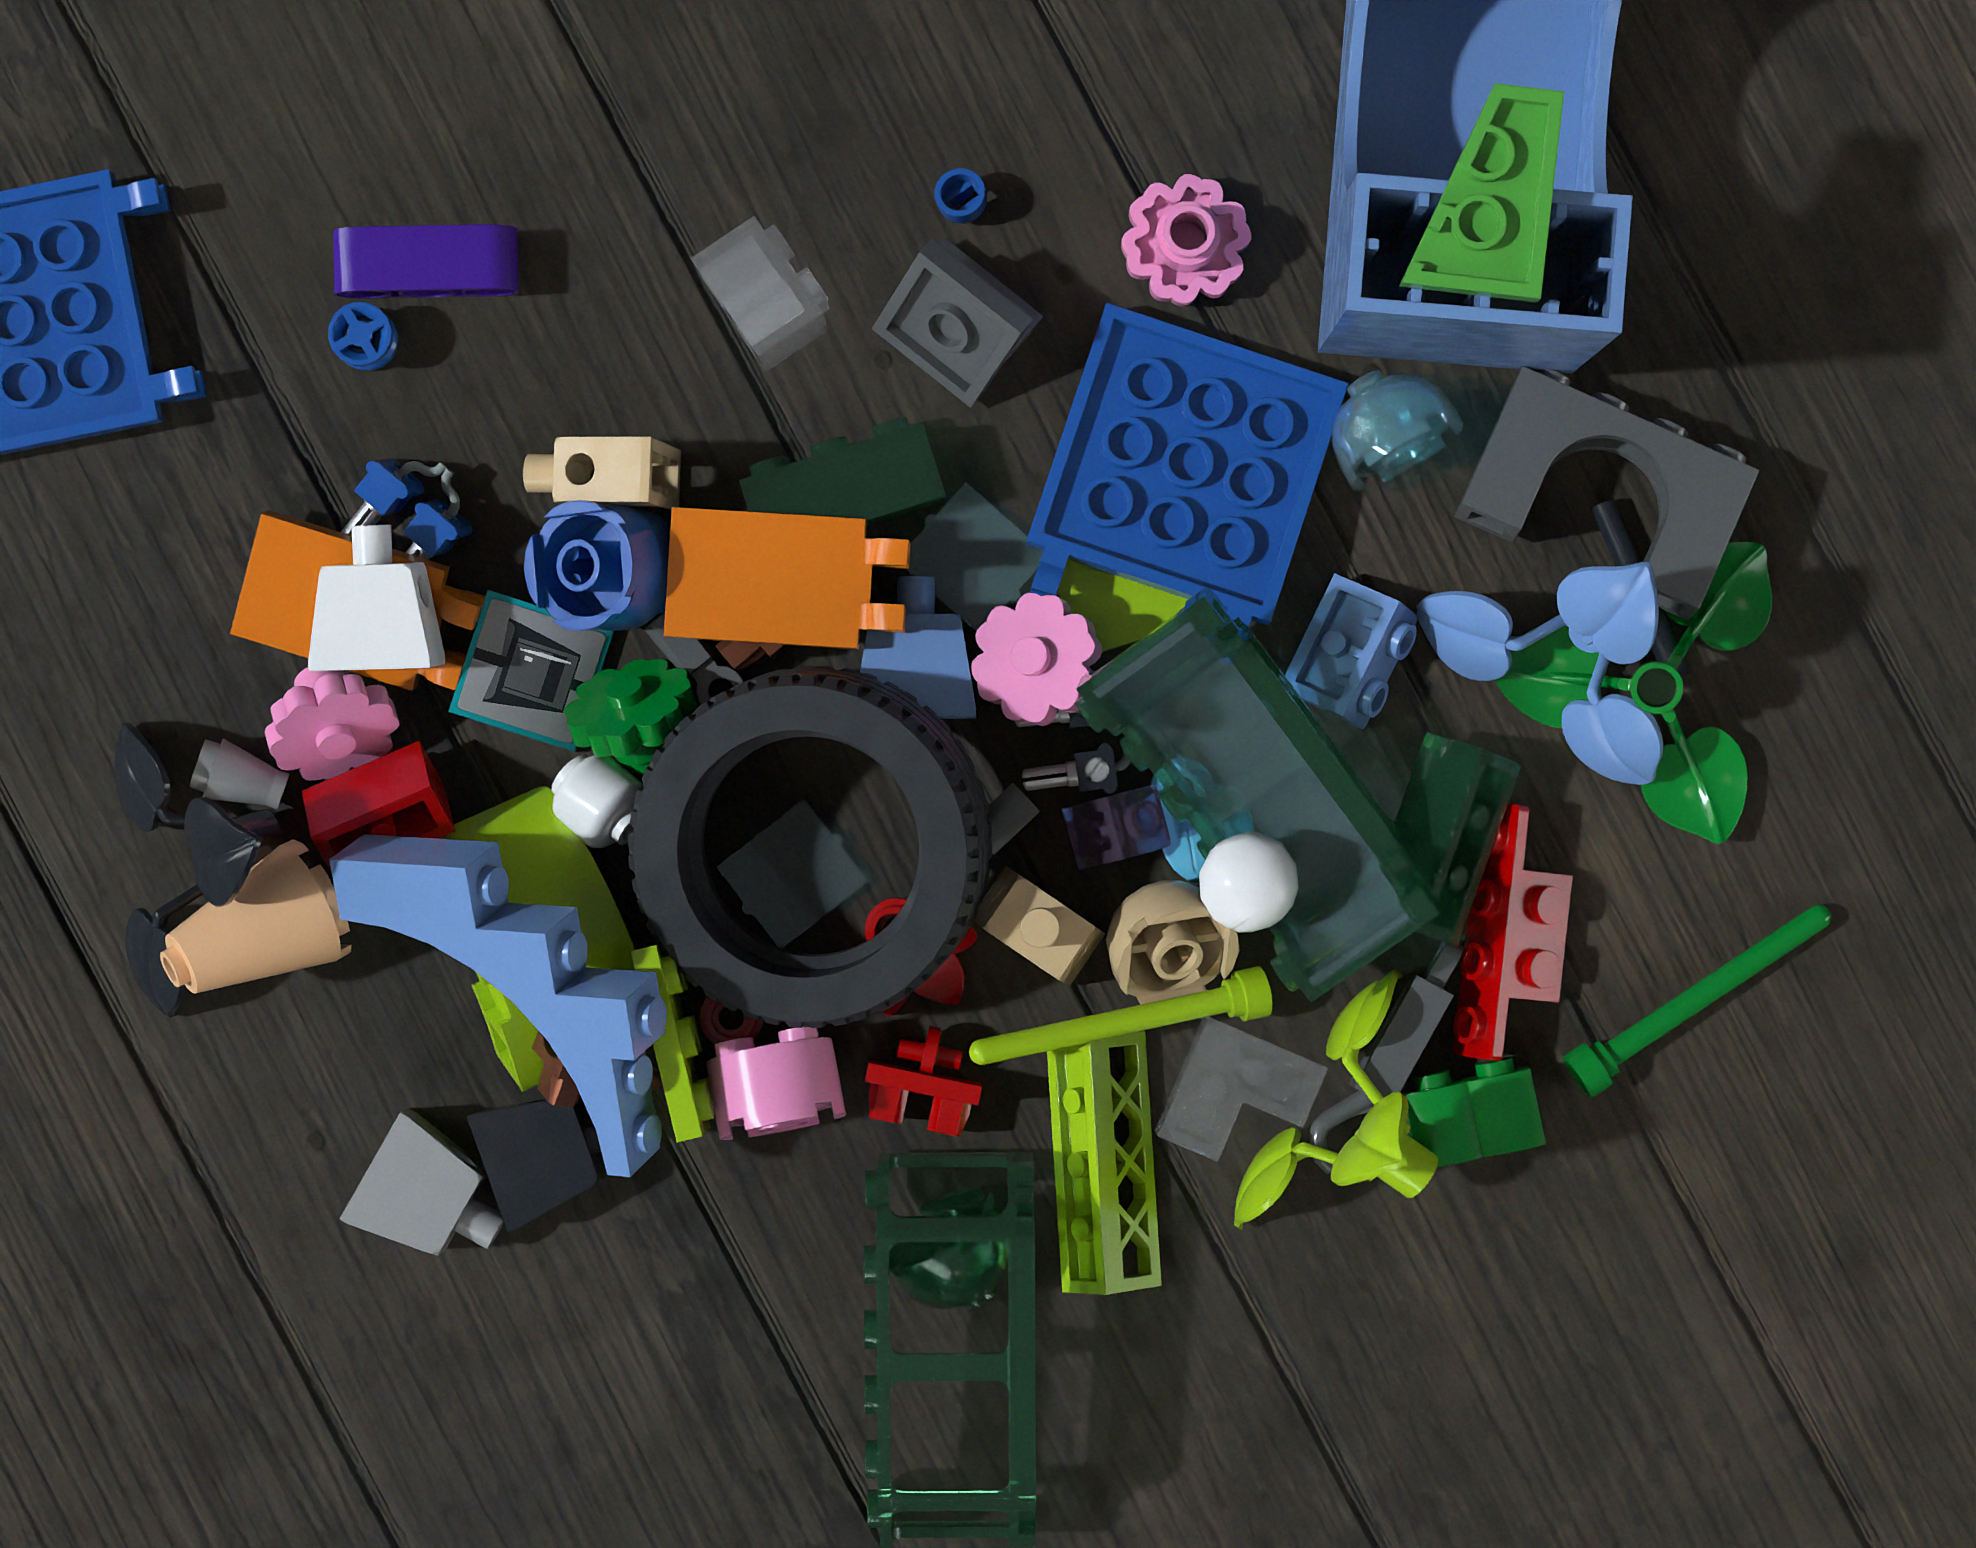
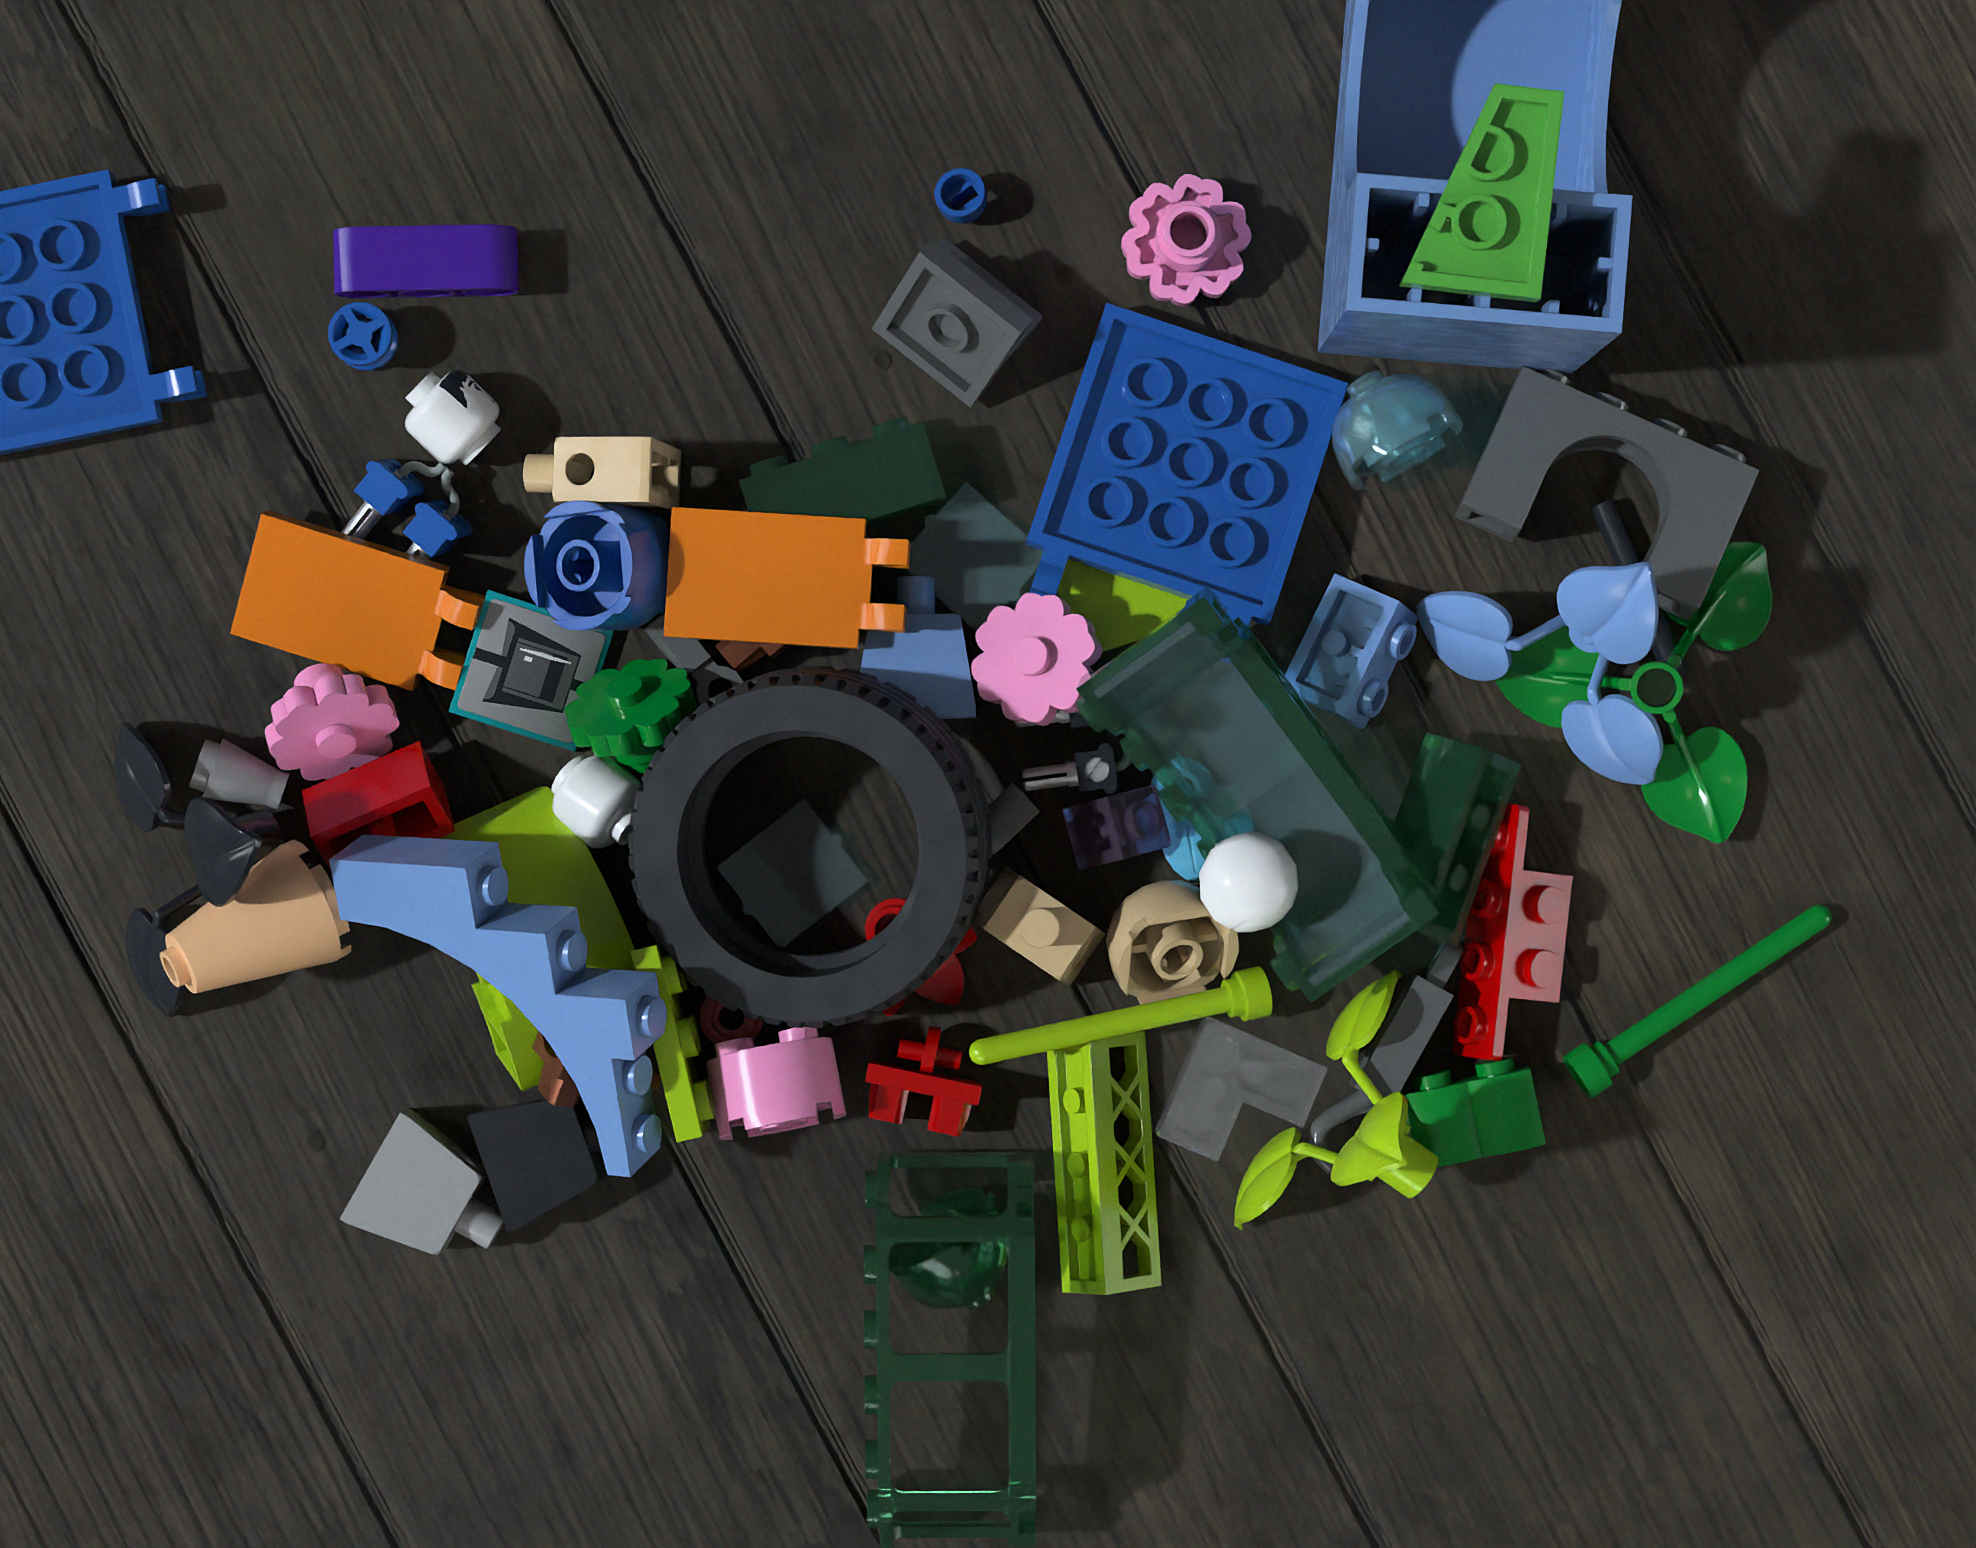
white torso [308,525,445,671] -> none
clear brick [690,216,831,373] -> none
none -> white head [405,370,501,465]

